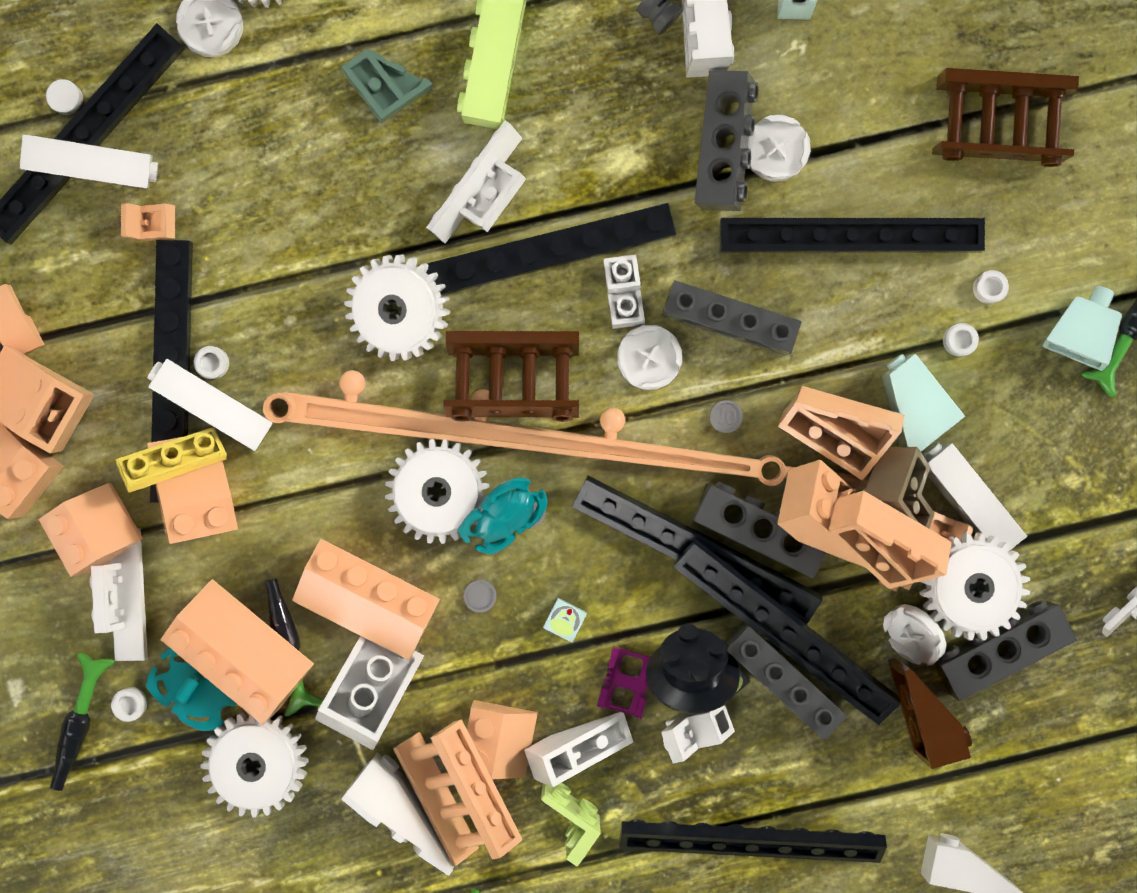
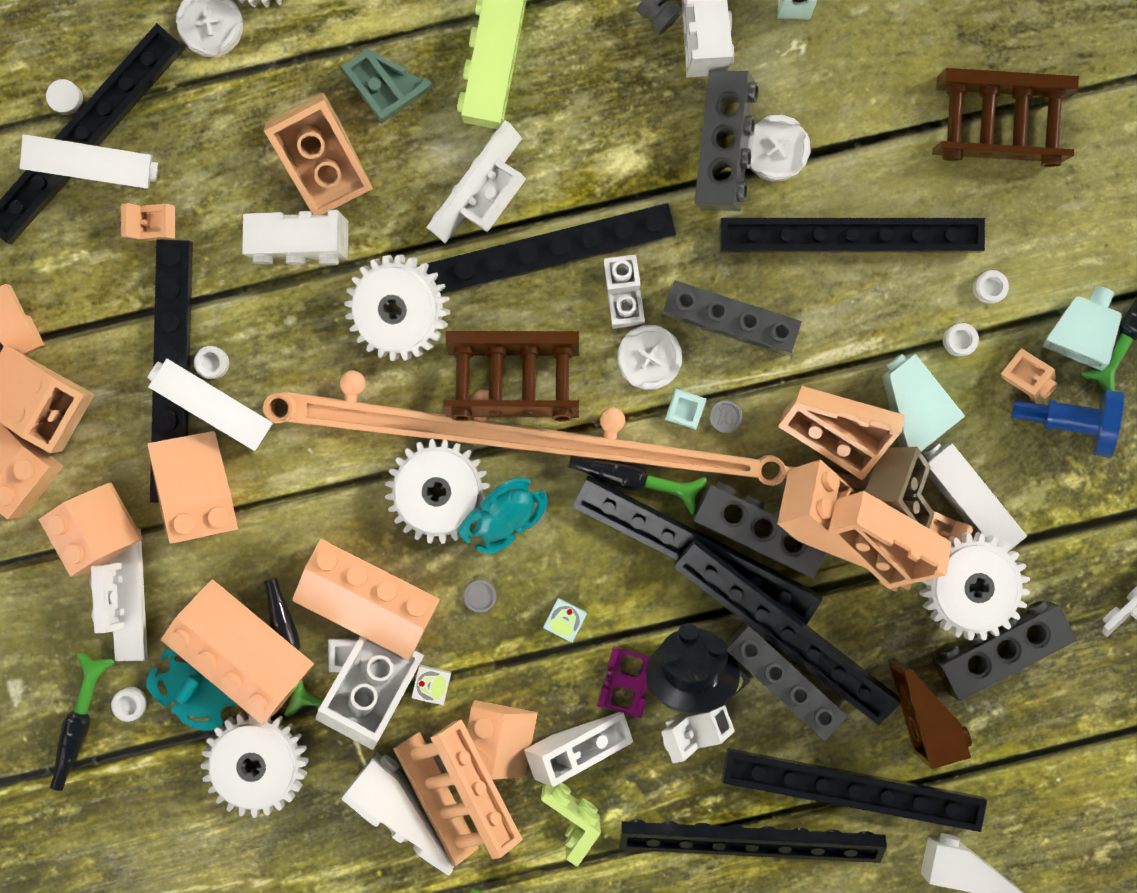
light yellow tile [115,427,227,493] -> none
white tile [883,604,947,666] -> none
none -> white wedge [242,210,349,265]
none -> light nougat slope [264,92,373,215]
none -> white tile [328,638,361,672]
none -> tile [412,664,452,706]
none -> black piece [568,456,707,515]
none -> light aqua tile [664,388,706,430]
none -> black plate [721,748,987,832]
none -> light nougat bracket [1001,348,1057,403]
none -> blue piece [1011,390,1124,458]

